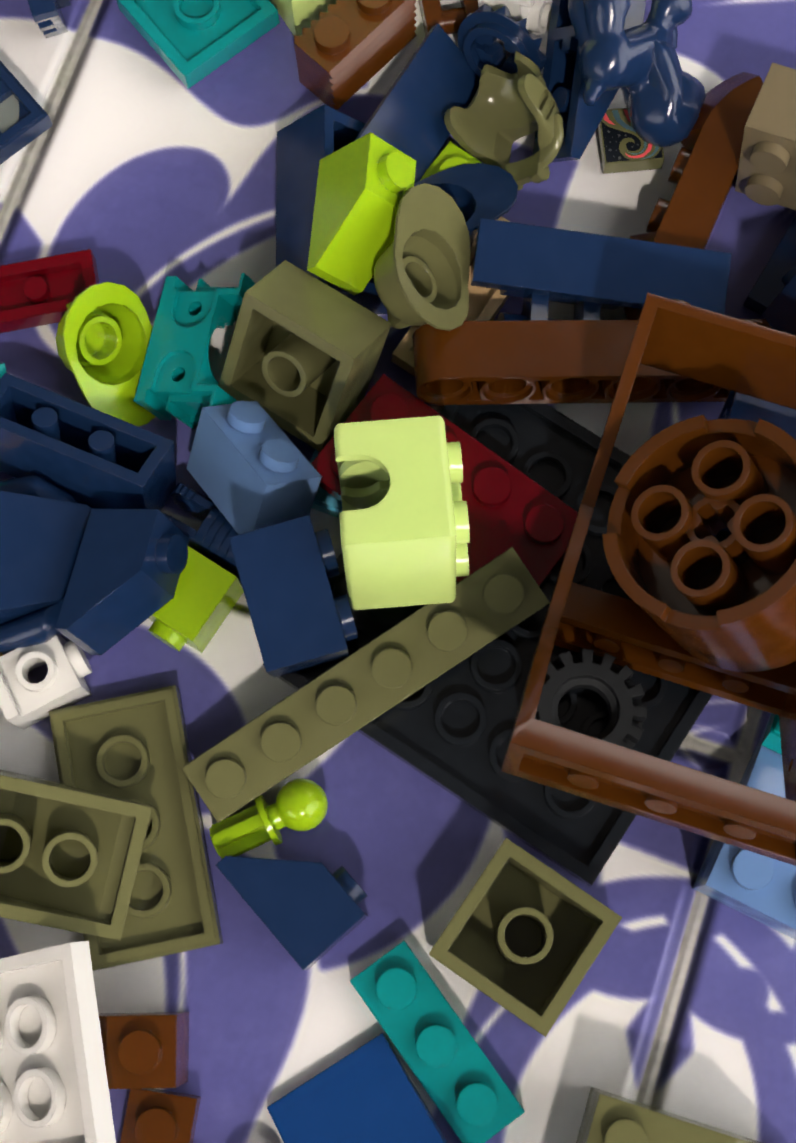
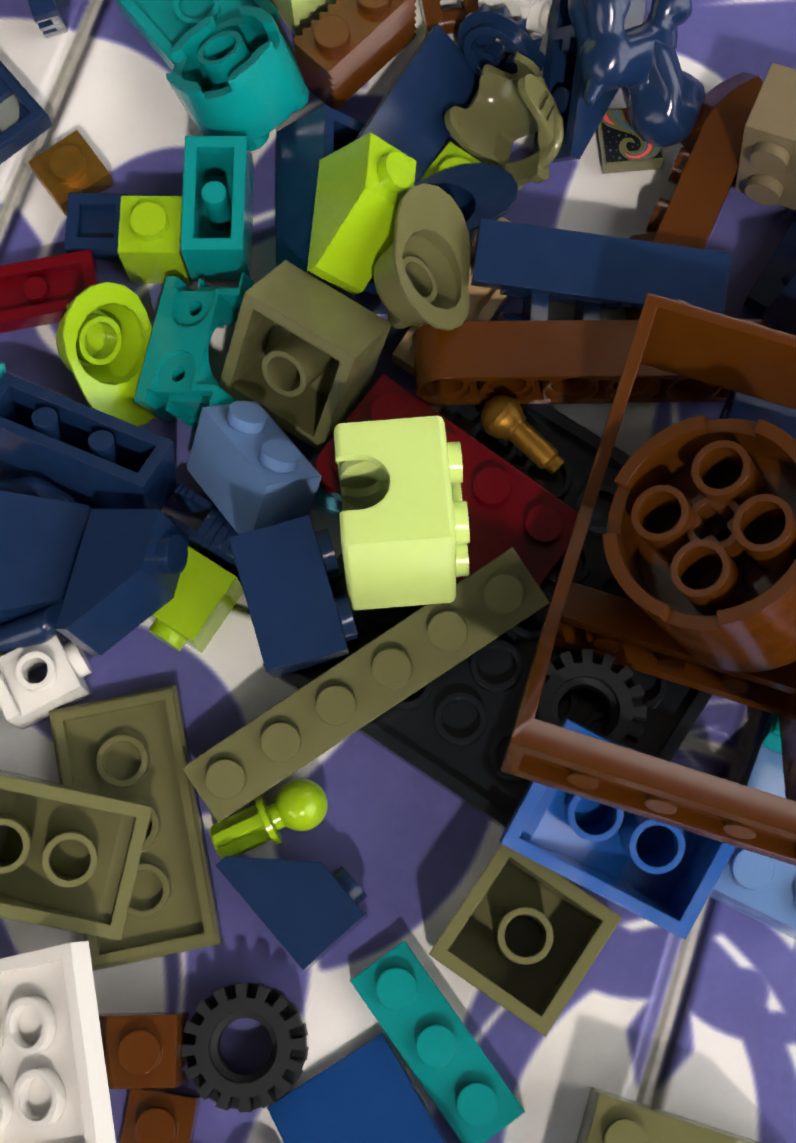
none -> pearl gold plate [28,130,114,216]
none -> dark blue plate [64,193,129,259]
none -> lime brick [118,196,190,284]
none -> teal brick [166,5,309,151]
none -> teal brick [180,136,254,281]
none -> black tyre [181,982,309,1113]
none -> pearl gold piece [480,395,565,475]
none -> blue slope [499,717,736,940]

